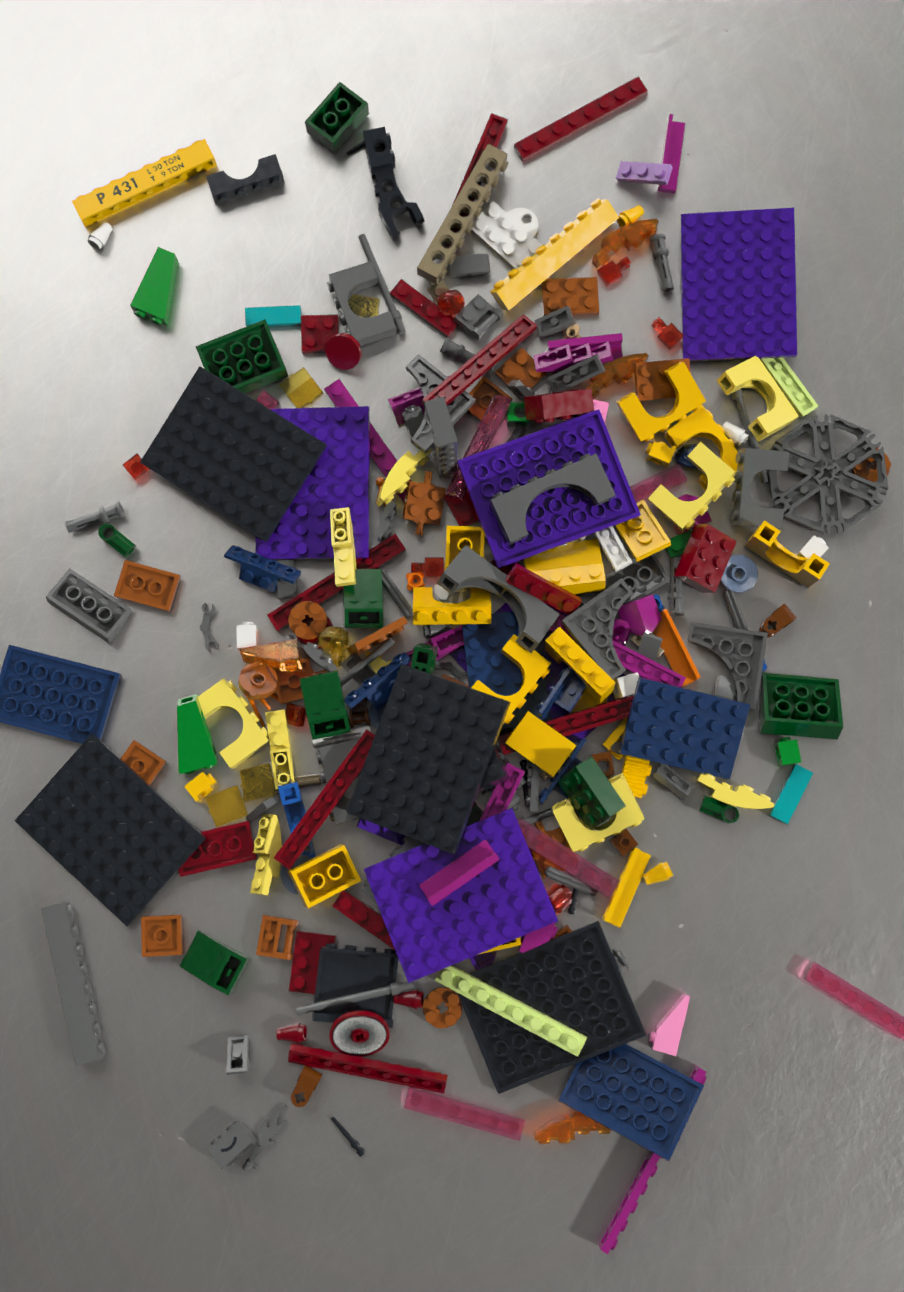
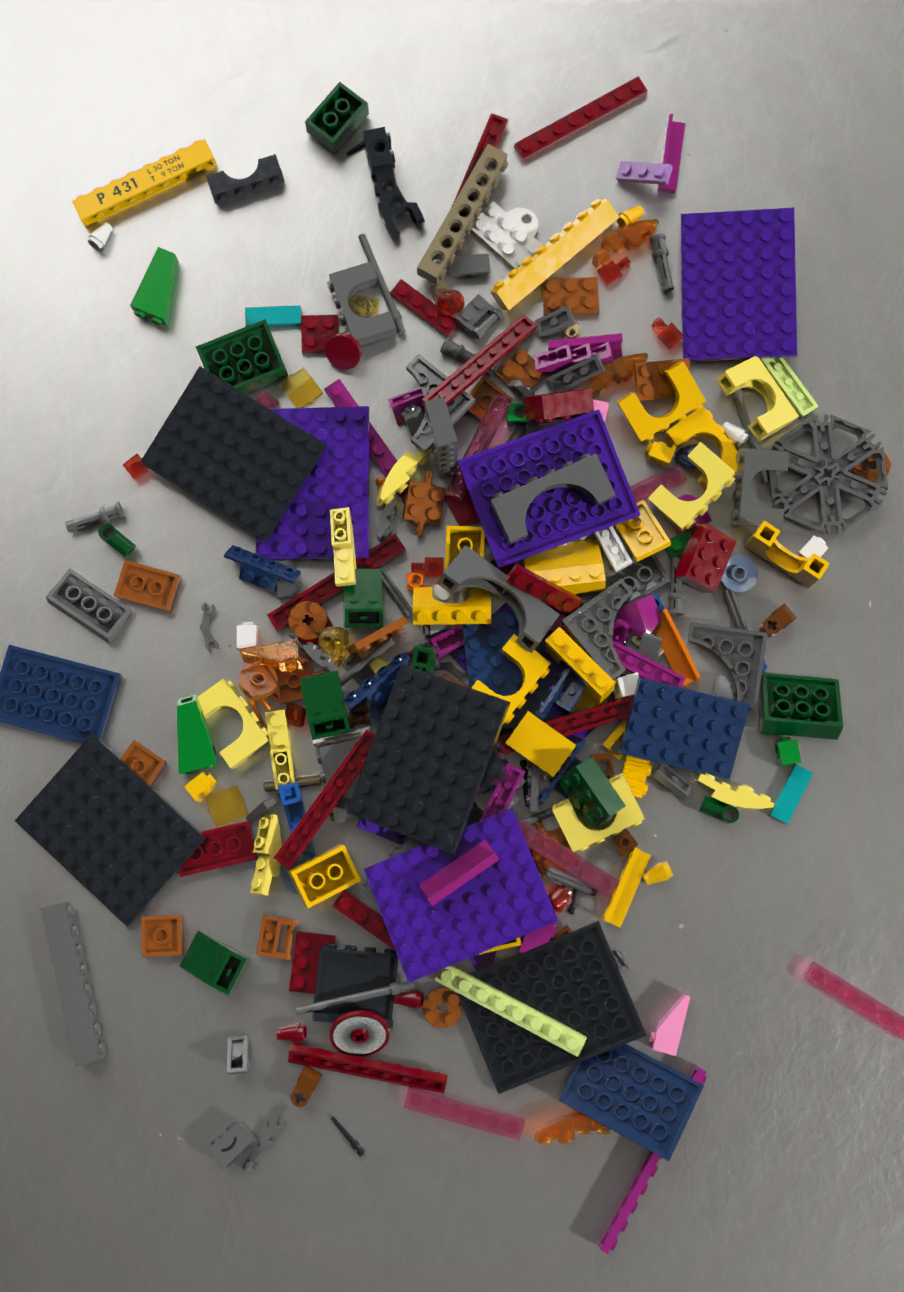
clear yellow piece [240,763,275,802] -> none

